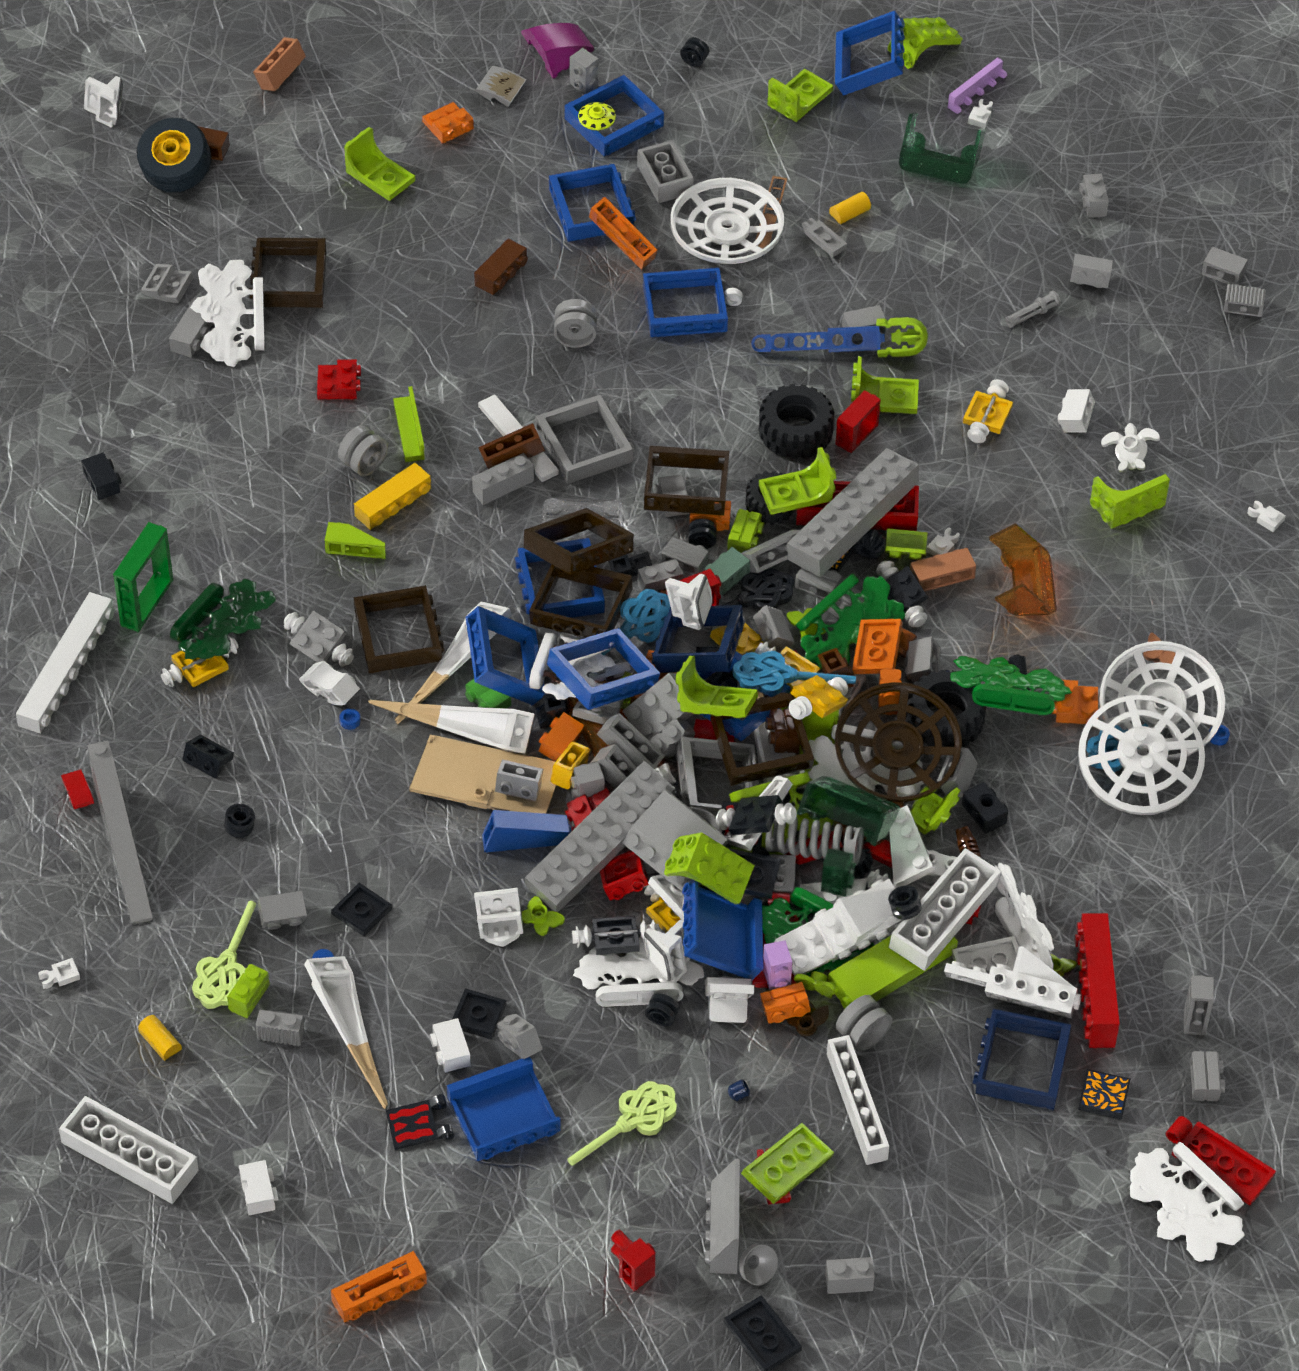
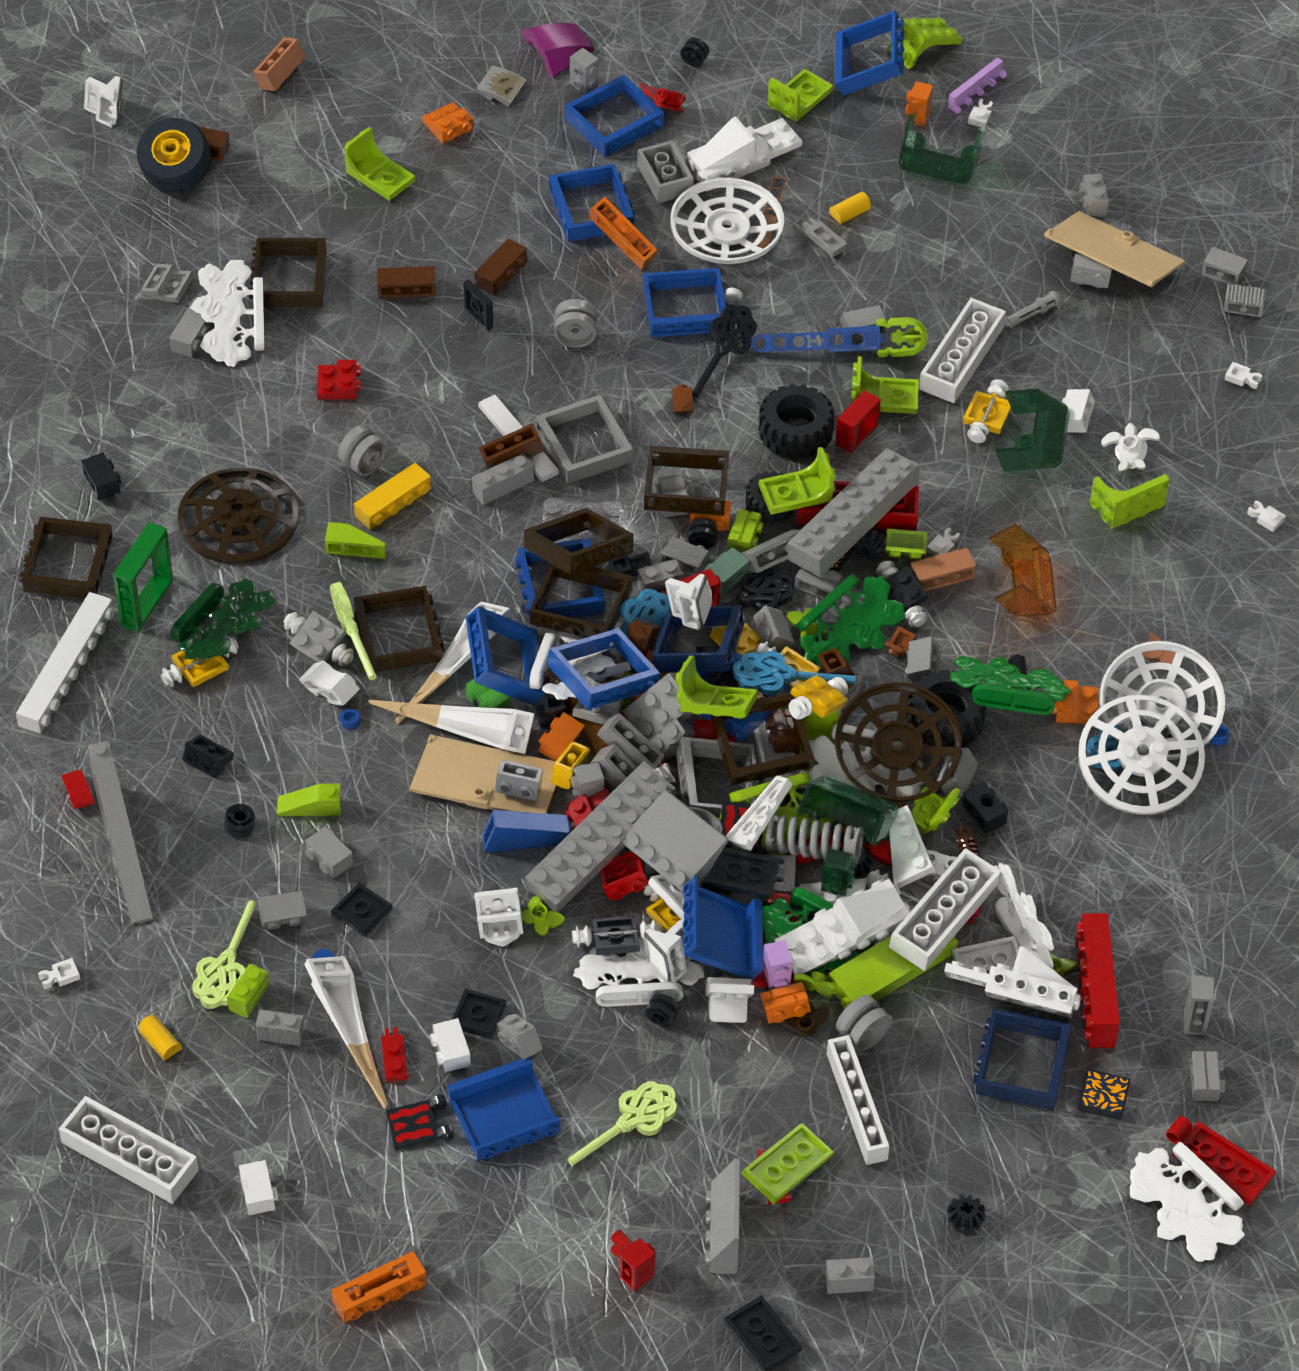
lime panel [393,386,425,462] -> none
neon yellow dish [578,102,616,130] -> none
lime bracket [664,832,755,904] -> none
black plate [716,795,797,835] -> none
dark blue piece [728,1079,750,1101] -> none
light grey piece [739,1243,778,1286] -> none
orange plate [852,619,902,674] -> none
orange brick [878,669,901,715] -> none
black wheel [888,886,922,920] -> none
none -> dark brown window [19,517,113,599]
none -> dark brown dish [178,468,299,564]
none -> lime slope [277,783,342,816]
none -> light grey brick [305,827,353,879]
none -> yellowish green piece [330,582,377,680]
none -> reddish brown brick [377,266,436,298]
none -> red hinge [381,1027,408,1082]
none -> black tile [463,279,493,330]
none -> reddish brown brick [620,619,660,661]
none -> red hinge [639,83,686,112]
none -> dark orange bracket [671,385,693,413]
none -> white wedge [686,116,802,192]
none -> black piece [692,305,757,398]
none -> orange brick [905,81,933,127]
none -> white brick [919,298,1006,403]
none -> black gear [947,1194,986,1233]
none -> clear green windscreen [995,389,1070,472]
none -> tan door [1044,211,1185,288]
none -> white plate [1225,362,1262,389]

